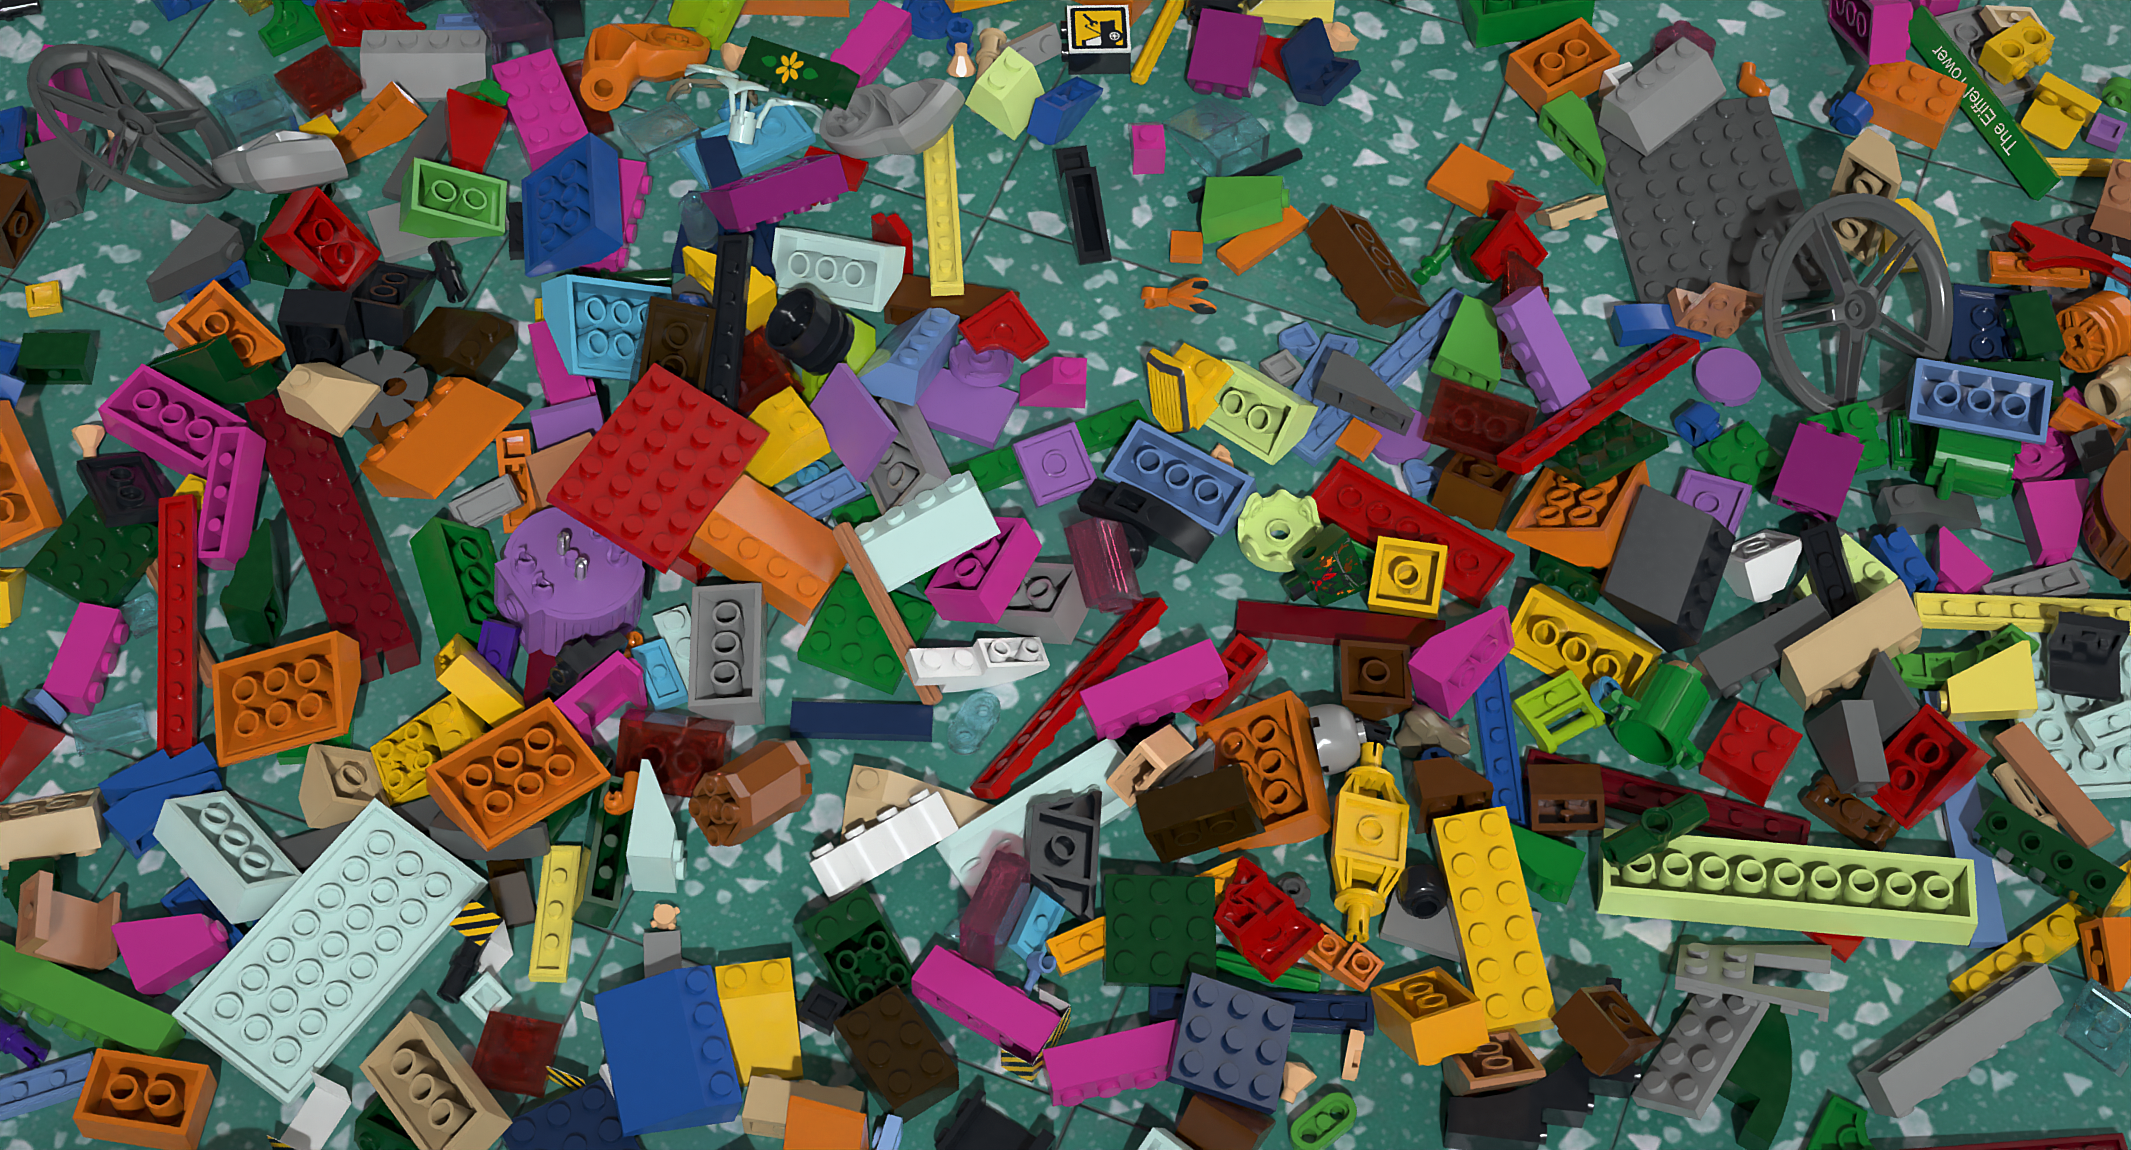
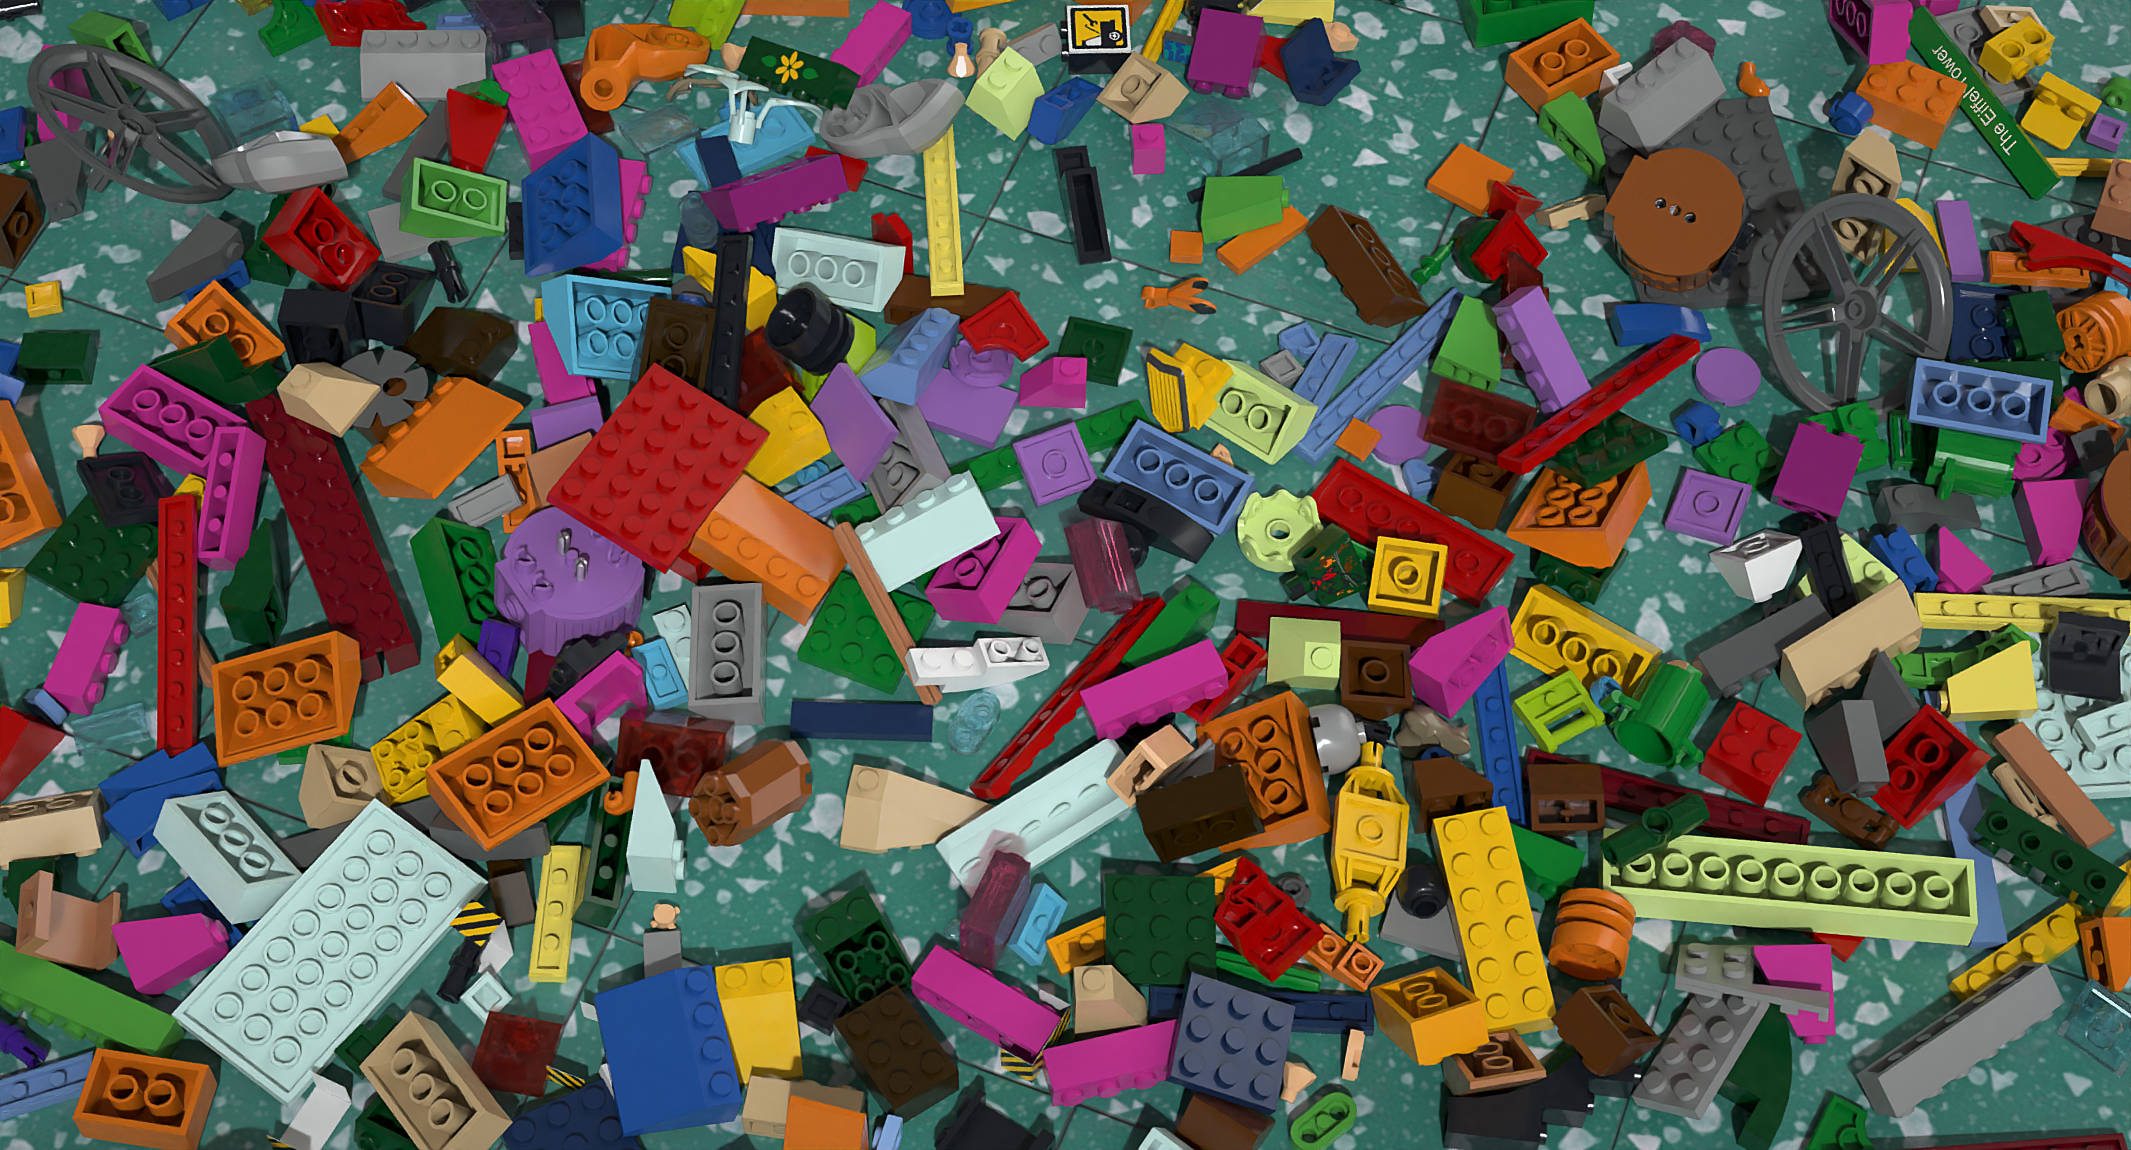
clear red plate [274,44,363,119] -> none
white brick [808,788,959,902] -> none
medium blue hand [1022,951,1057,998] -> none
black wing [1023,790,1102,923] -> none
dark grey slope [1313,350,1415,436] -> none
black slope [1599,484,1736,653] -> none
nougat bracket [1667,282,1763,339] -> none
none -> bright green slope [67,10,155,91]
none -> dark green plate [334,1012,400,1080]
none -> dark green tile [1057,317,1133,387]
none -> tan slope [1072,965,1148,1041]
none -> tan slope [1096,51,1190,124]
none -> green slope [1122,581,1220,670]
none -> tile [1162,31,1196,66]
none -> yellowish green slope [1266,617,1341,690]
none -> orange wheel [1548,888,1636,982]
none -> dark orange piece [1604,148,1756,292]
none -> dark pink slope [1751,944,1836,1044]
none -> medium lavender tile [1934,201,1984,282]

